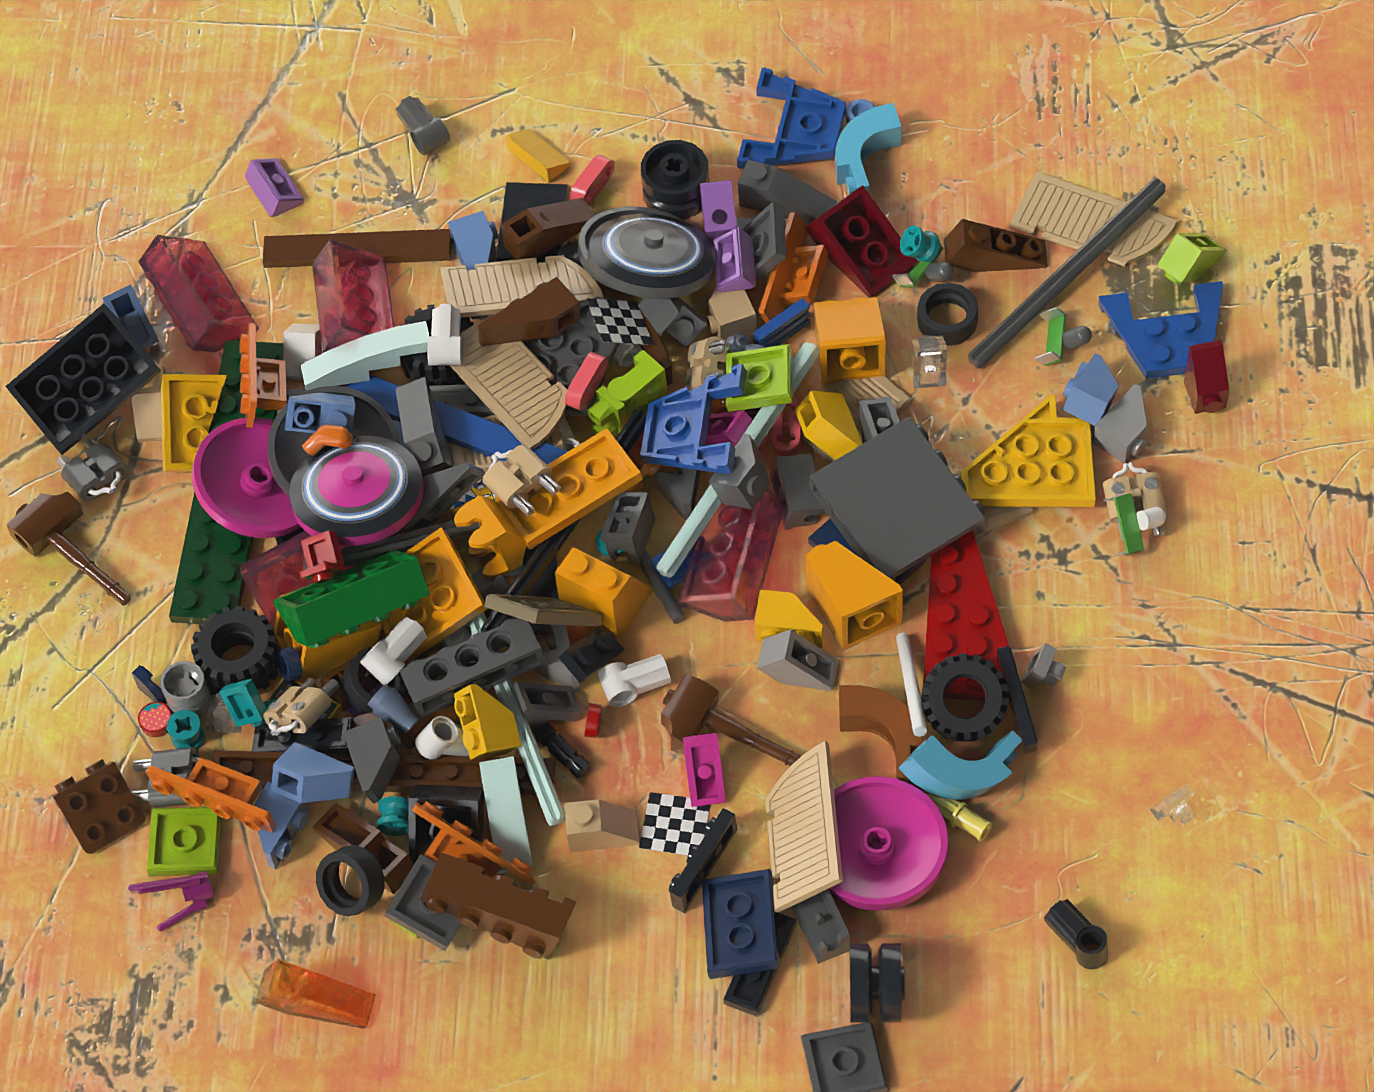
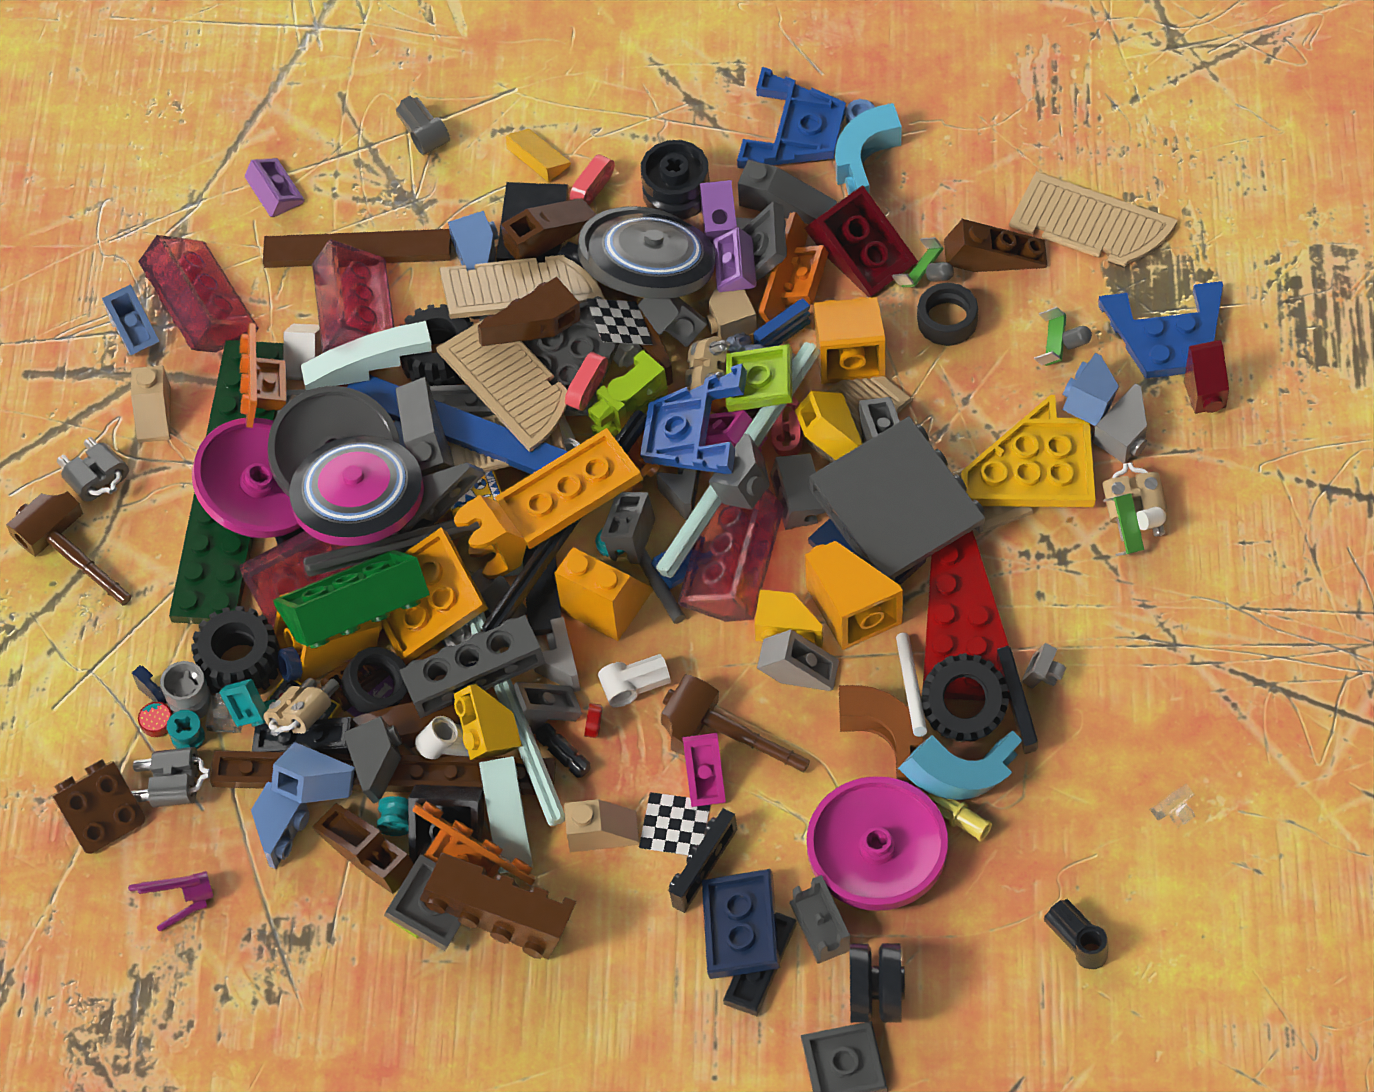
black slope [5,303,161,455] -> none
orange bracket [146,757,276,833] -> none
lime tile [147,807,222,877] -> none
yellow wing [160,374,227,472] -> none
clear orange slope [254,959,376,1029] -> none
medium blue slope [285,392,355,434] -> none
red bracket [299,530,345,584] -> none
orange arm [302,424,353,457] -> none
black tyre [316,845,385,917] -> none
white piece [360,617,427,685] -> none
sand blue cone [367,684,419,734] -> none
white piece [427,304,462,365] -> none
tan piece [483,444,561,516] -> none
dark tan tile [484,594,603,626] -> none
black plate [558,624,625,683] -> none
tan piece [765,741,843,912] -> none
teal wheel [900,225,940,263] -> none
clear slope [910,335,947,388] -> none
dark grey axle [968,178,1166,368] -> none
lime slope [1158,233,1227,284] -> none

